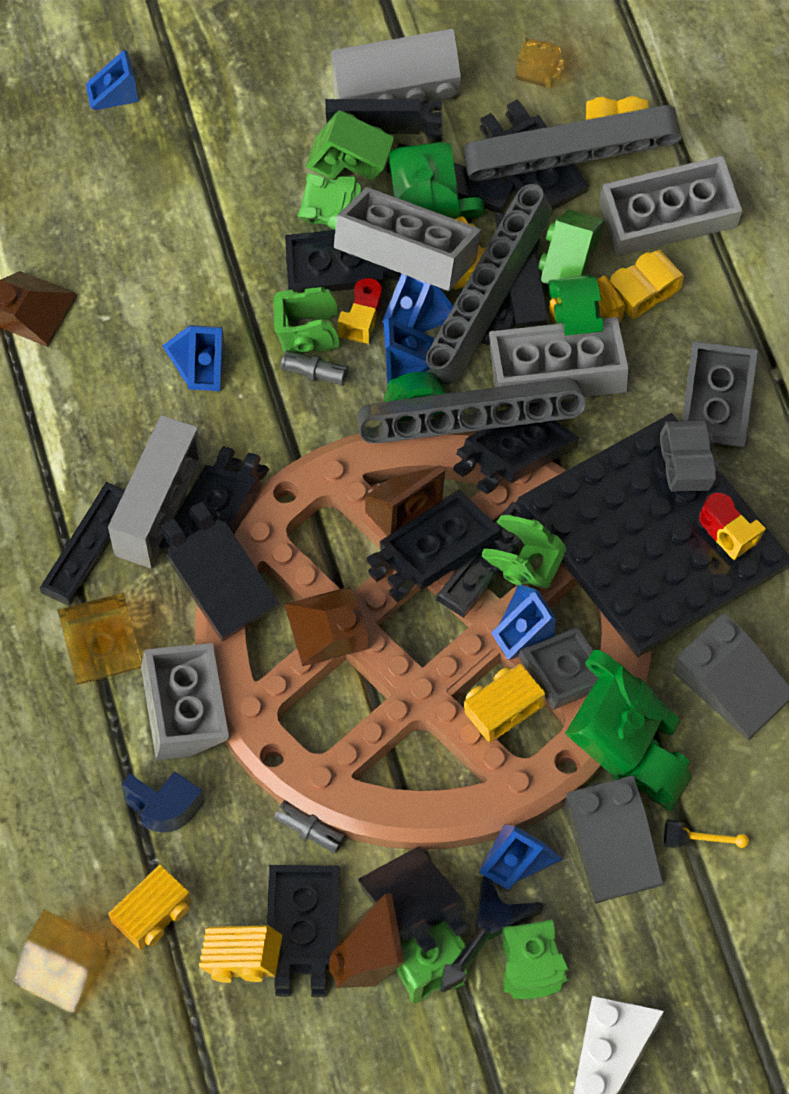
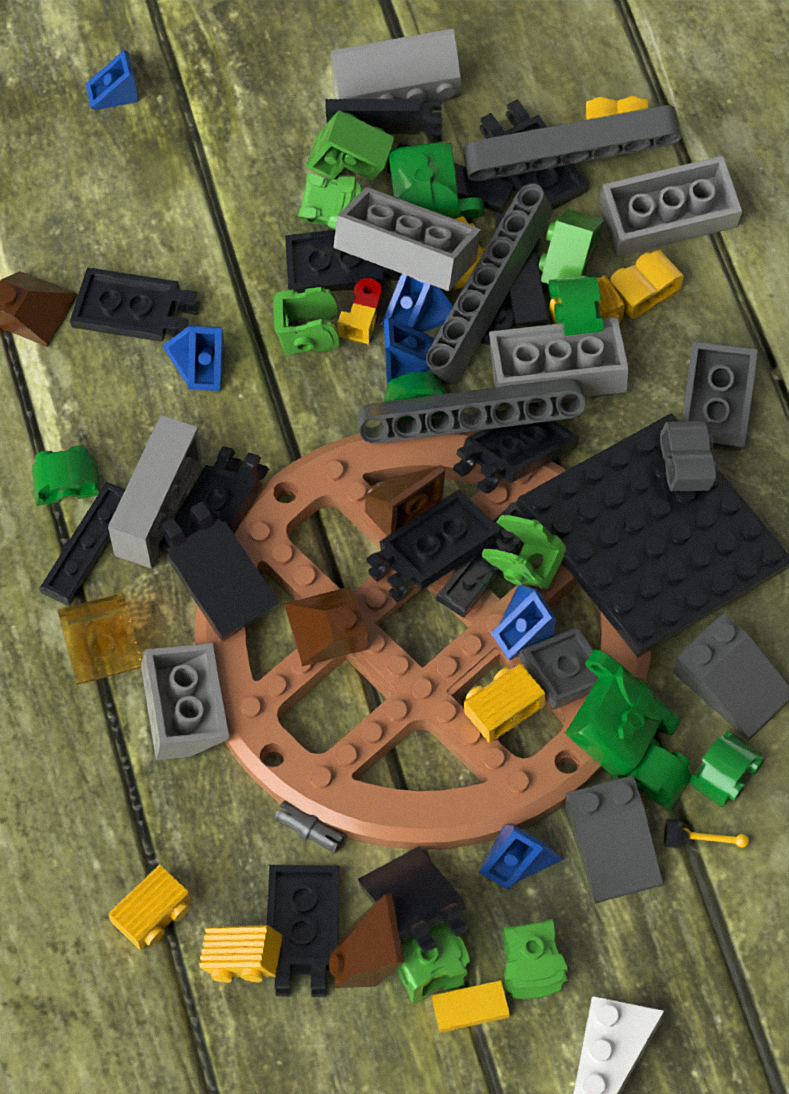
clear yellow slope [13,909,111,1015] -> none
dark blue brick [121,771,205,832] -> none
dark grey pin [281,350,349,386] -> none
black piece [440,875,544,992] -> none
clear yellow brick [515,38,564,89] -> none
leg [699,493,766,560] -> none
none -> green cylinder [32,445,101,506]
none -> black tile [70,267,200,342]
none -> yellow tile [431,980,510,1033]
none -> green cylinder [689,730,765,808]

